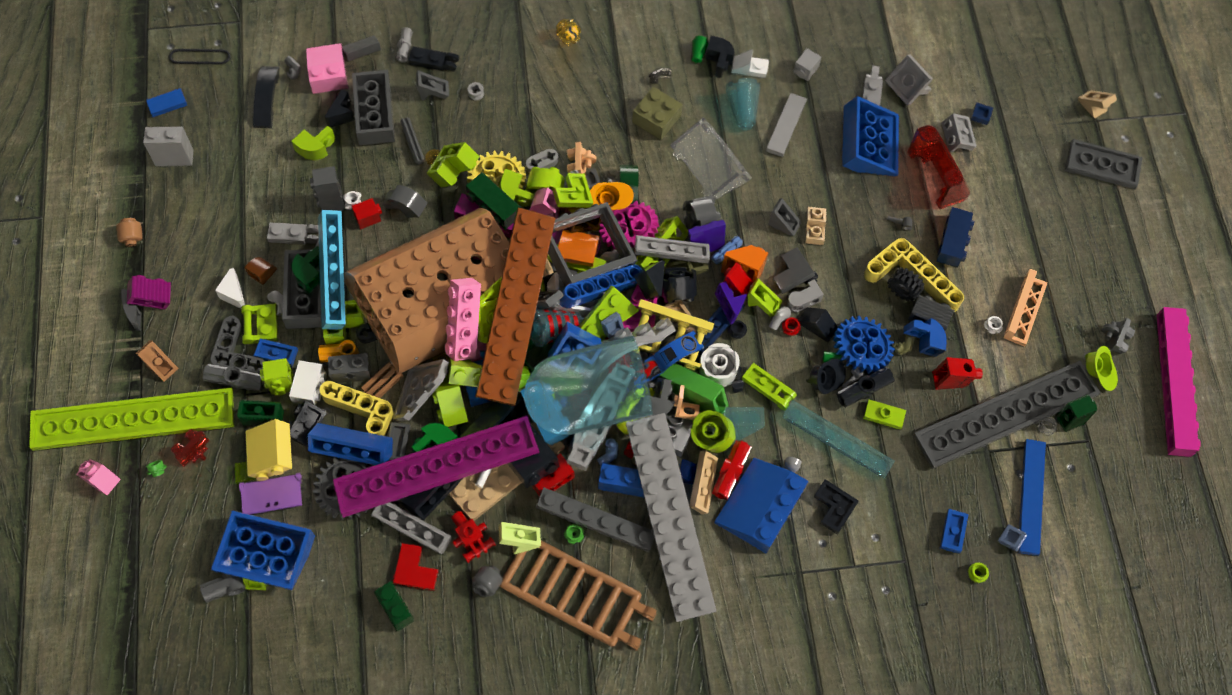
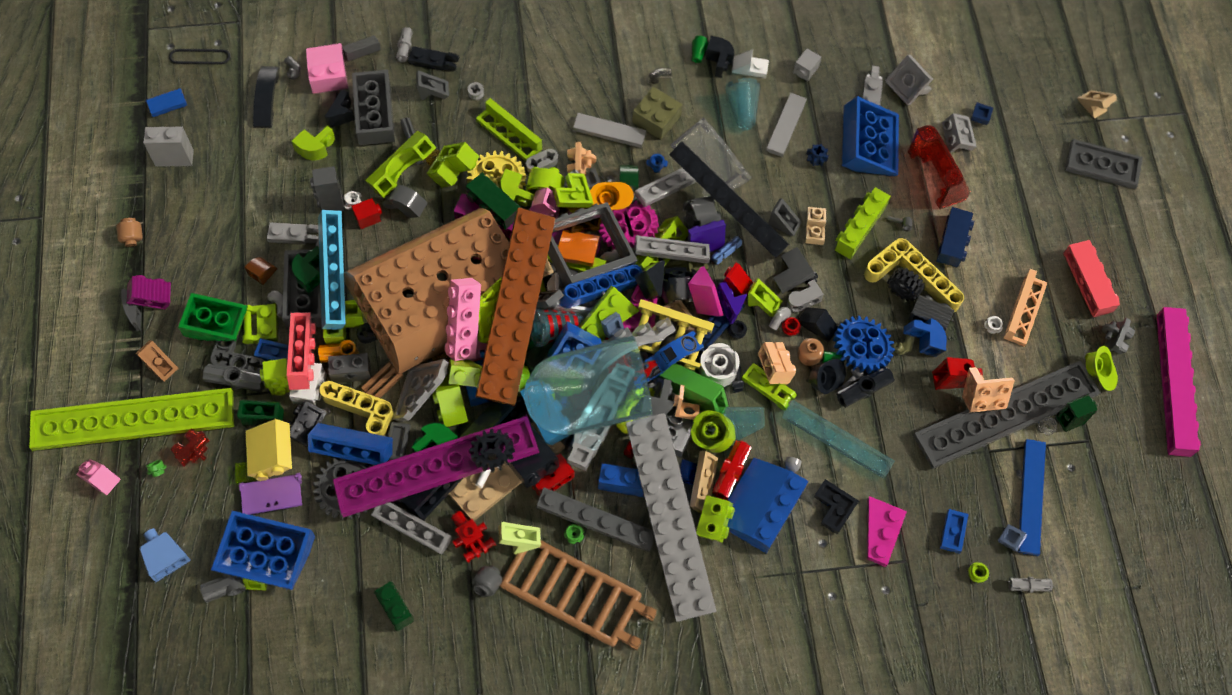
white slope [215,268,245,309] -> none
red tile [393,543,438,591] -> none
clear yellow head [555,18,581,45] -> none
light blue arm [597,438,618,466] -> none
orange slope [721,245,768,283] -> none
lime plate [863,399,906,430] -> none
none -> medium blue torso [140,529,191,582]
none -> green slope [178,293,248,341]
none -> coral brick [287,312,316,390]
none -> lime arch [365,131,436,198]
none -> black gear [469,429,515,472]
none -> lime fence [476,98,542,161]
none -> light grey tile [573,113,646,148]
none -> light grey tile [634,168,696,207]
none -> blue plate [646,154,668,173]
none -> black brick [669,141,790,258]
none -> dark pink slope [688,266,723,317]
none -> lime brick [696,495,735,543]
none -> light nougat brick [758,342,796,384]
none -> medium nougat head [797,338,824,366]
none -> dark blue gear [806,144,829,166]
none -> lime brick [835,187,891,260]
none -> dark pink wing [867,496,907,567]
none -> light nougat bracket [962,367,1015,413]
none -> light grey pin [1008,576,1053,593]
none -> coral brick [1063,240,1120,317]

